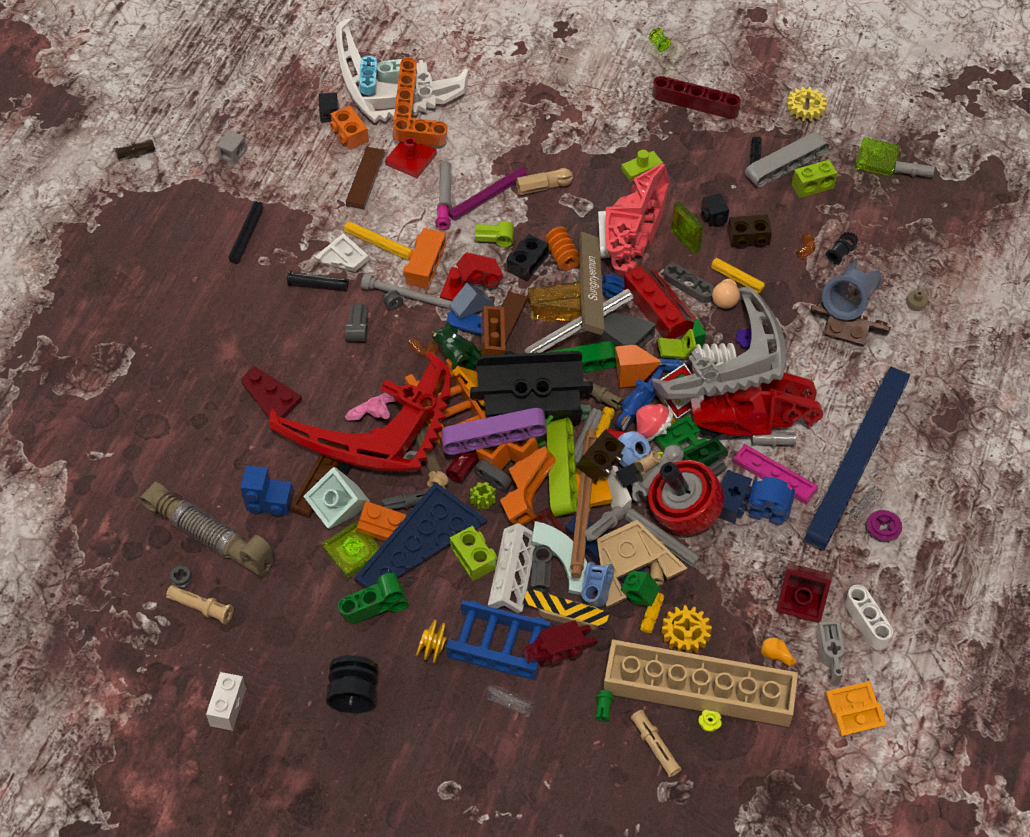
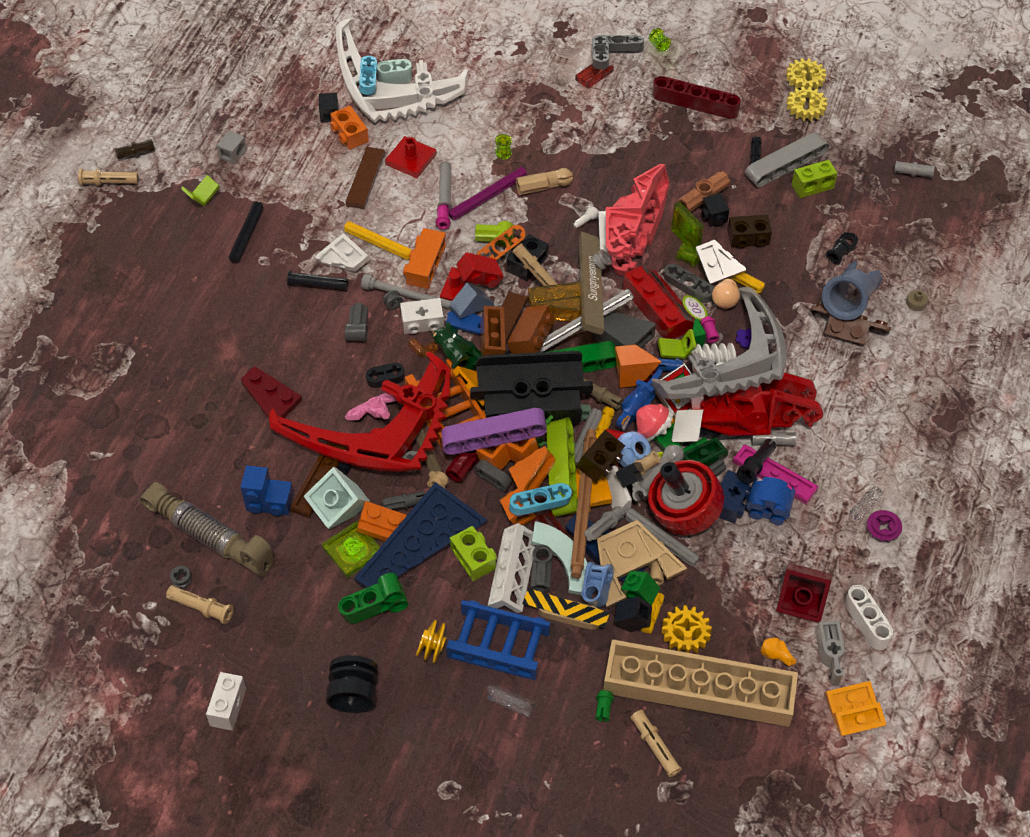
orange beam [392,57,448,146] -> none
lime gear [470,482,496,510] -> none
dark red hinge [522,620,598,666] -> none
orange piece [545,226,580,271] -> none
blue gear [602,273,625,298] -> none
lime tile [621,150,663,182] -> none
neon yellow plate [698,710,722,732] -> none
clear orange arm [796,232,816,260] -> none
dark blue beam [804,366,910,550] -> none
clear neon green tile [855,137,900,176] -> none
none -> tan pin [78,169,138,186]
none -> lime bracket [181,175,220,206]
none -> black beam [366,363,405,388]
none -> white brick [400,298,444,334]
none -> orange beam [477,225,525,260]
none -> clear neon green bush [495,134,512,159]
none -> dark orange brick [507,305,555,354]
none -> medium azure beam [509,483,572,516]
none -> tan pin [512,243,562,296]
none -> white piece [573,207,599,229]
none -> clear red tile [575,63,614,89]
none -> dark grey beam [592,35,644,70]
none -> light grey bush [593,249,612,270]
none -> black brick [614,596,652,632]
none -> white sticker [672,410,703,442]
none -> clear neon green bush [676,243,700,267]
none -> nougat piece [677,171,730,212]
none -> sticker [682,295,708,321]
none -> white wing [696,240,746,284]
none -> dark pink pin [700,316,720,343]
none -> black pin [737,438,776,483]
none -> light yellow gear [786,58,826,90]

